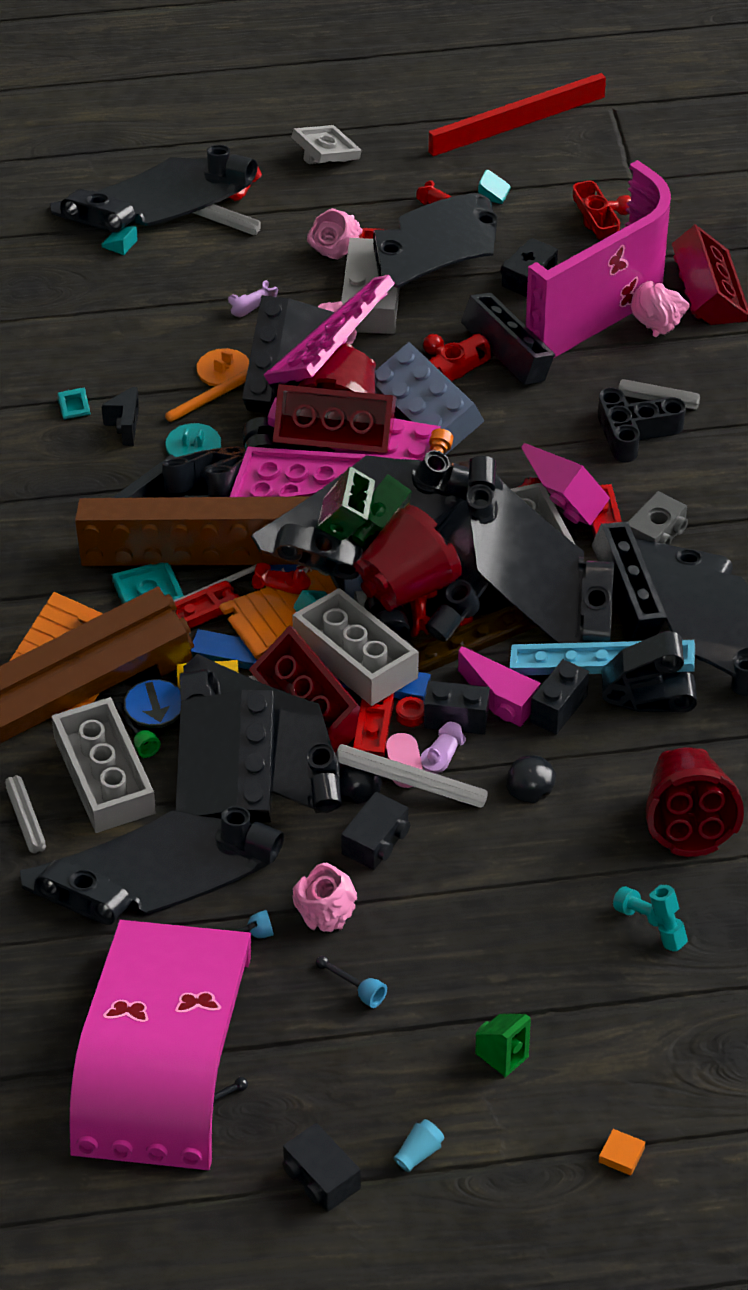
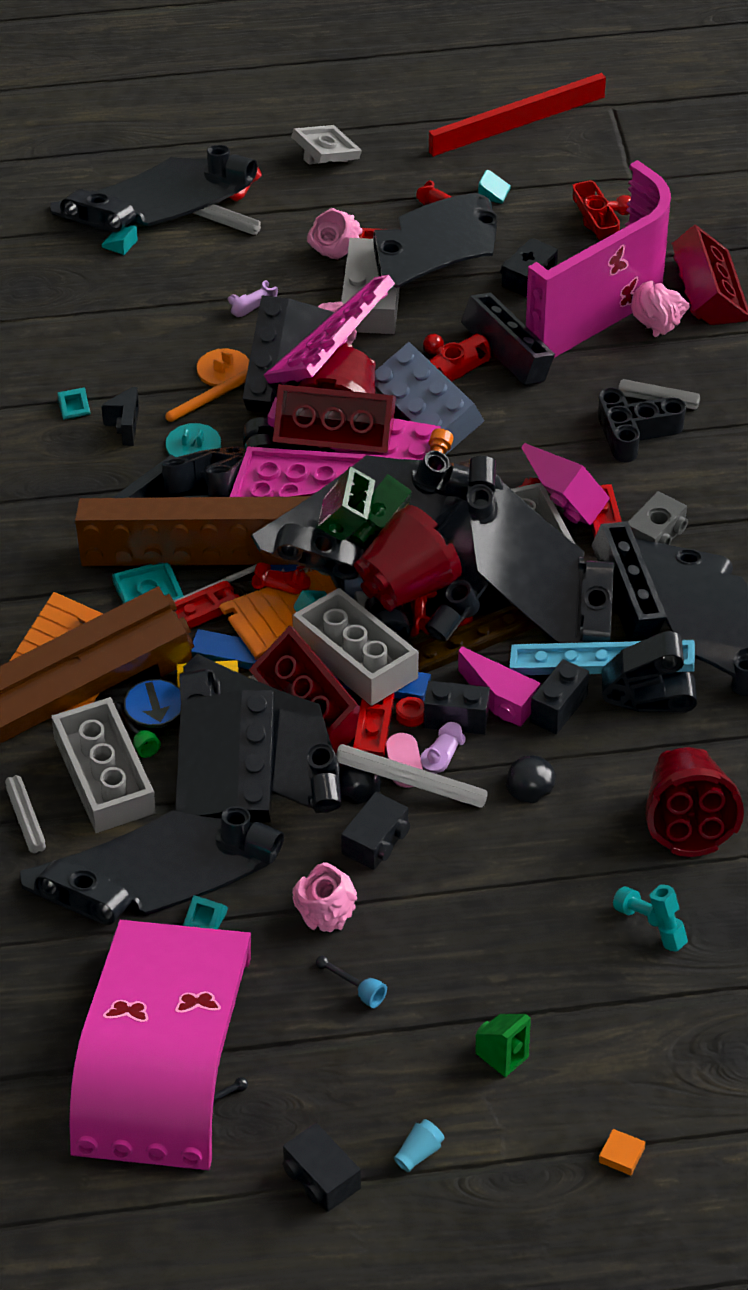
dark azure hinge [232,910,274,938] -> none
none -> teal slope [183,895,229,929]

